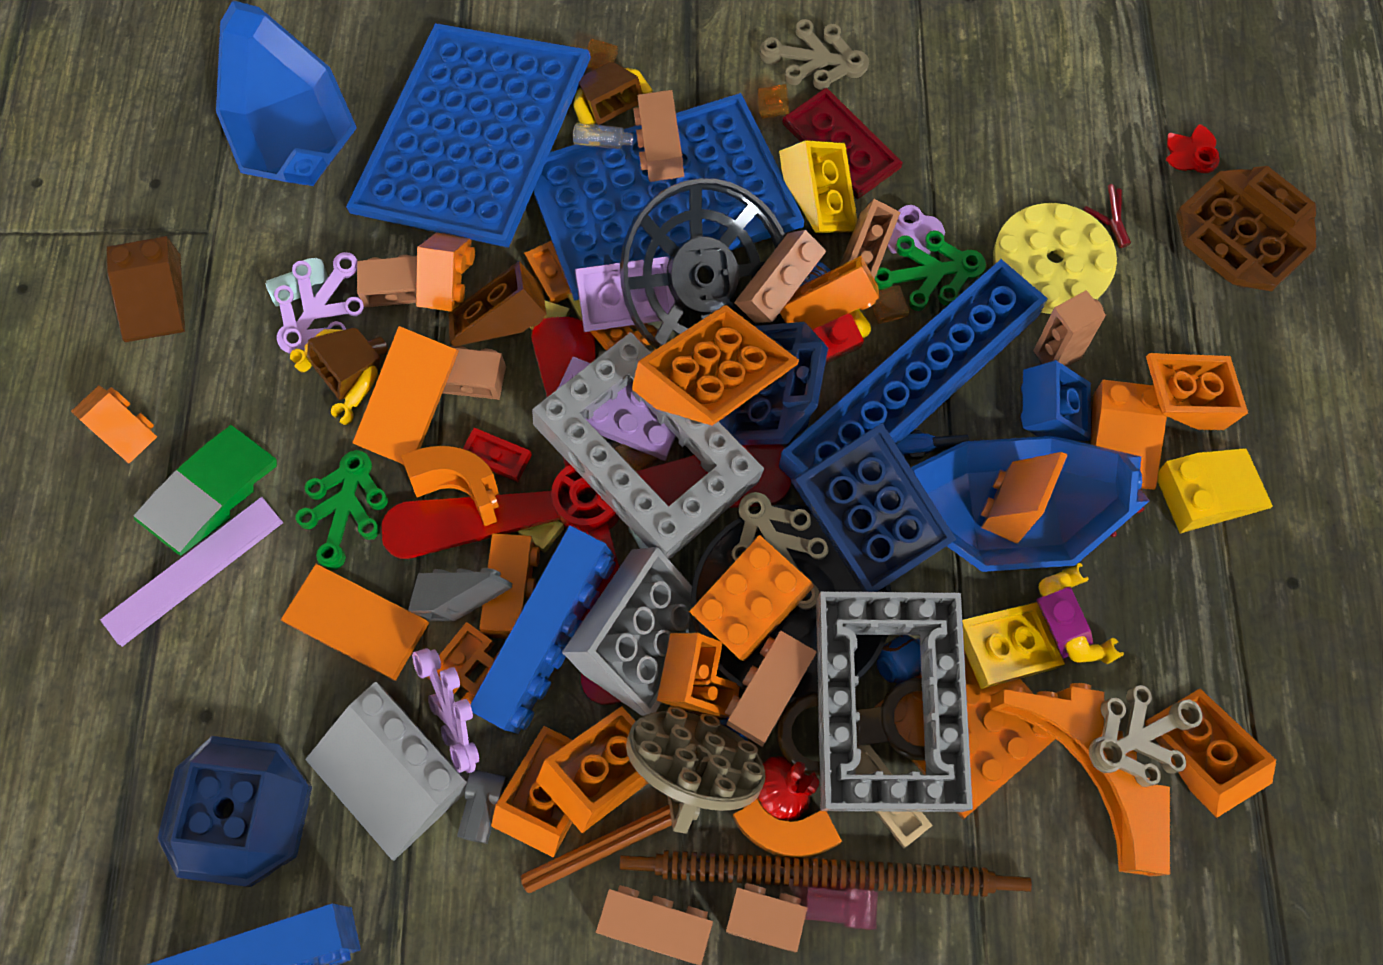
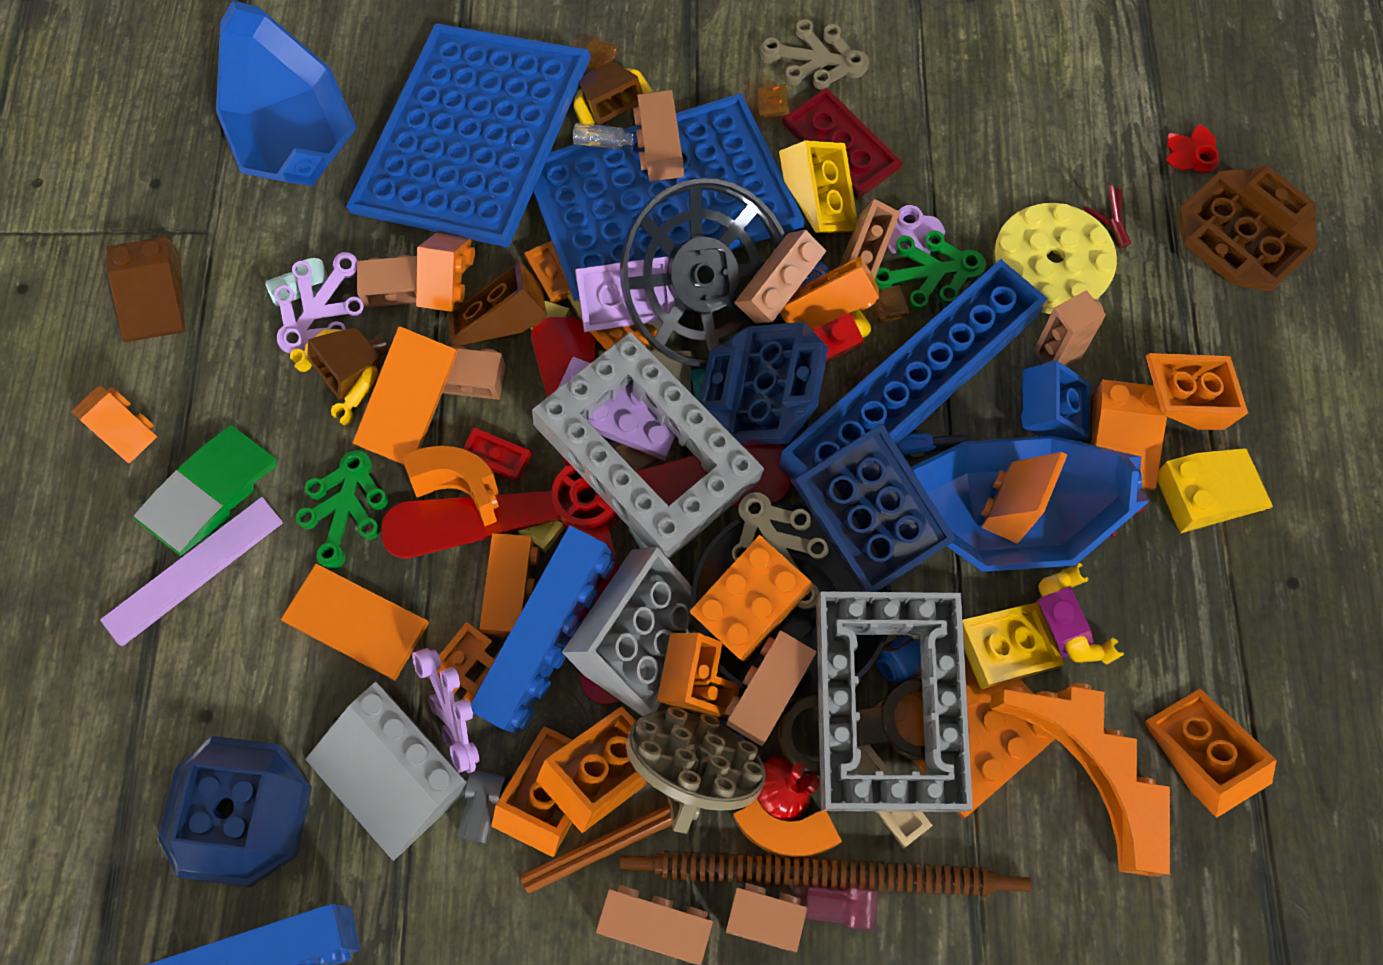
dark grey slope [408,568,513,622] -> none
orange slope [632,305,799,426] -> none
dark tan plant [1089,685,1203,787] -> none

